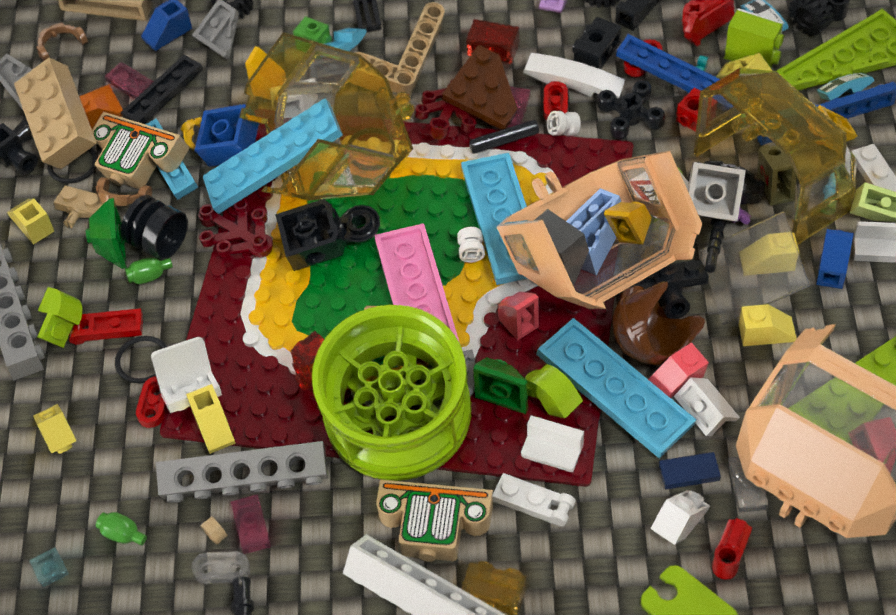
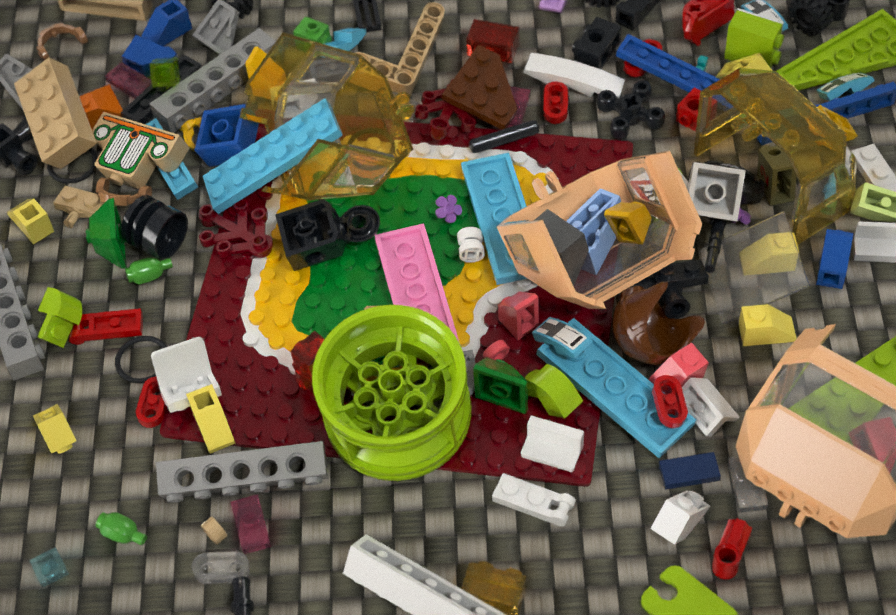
brick [377,480,493,562] -> none
white wheel [547,111,581,136] -> none
none -> blue slope [122,35,178,77]
none -> clear neon green brick [149,57,180,88]
none -> light grey brick [150,28,280,133]
none -> medium lavender plant [435,195,462,224]
none -> coral tile [482,340,510,360]
none -> slope [532,317,593,358]
none -> red plate [652,375,688,428]

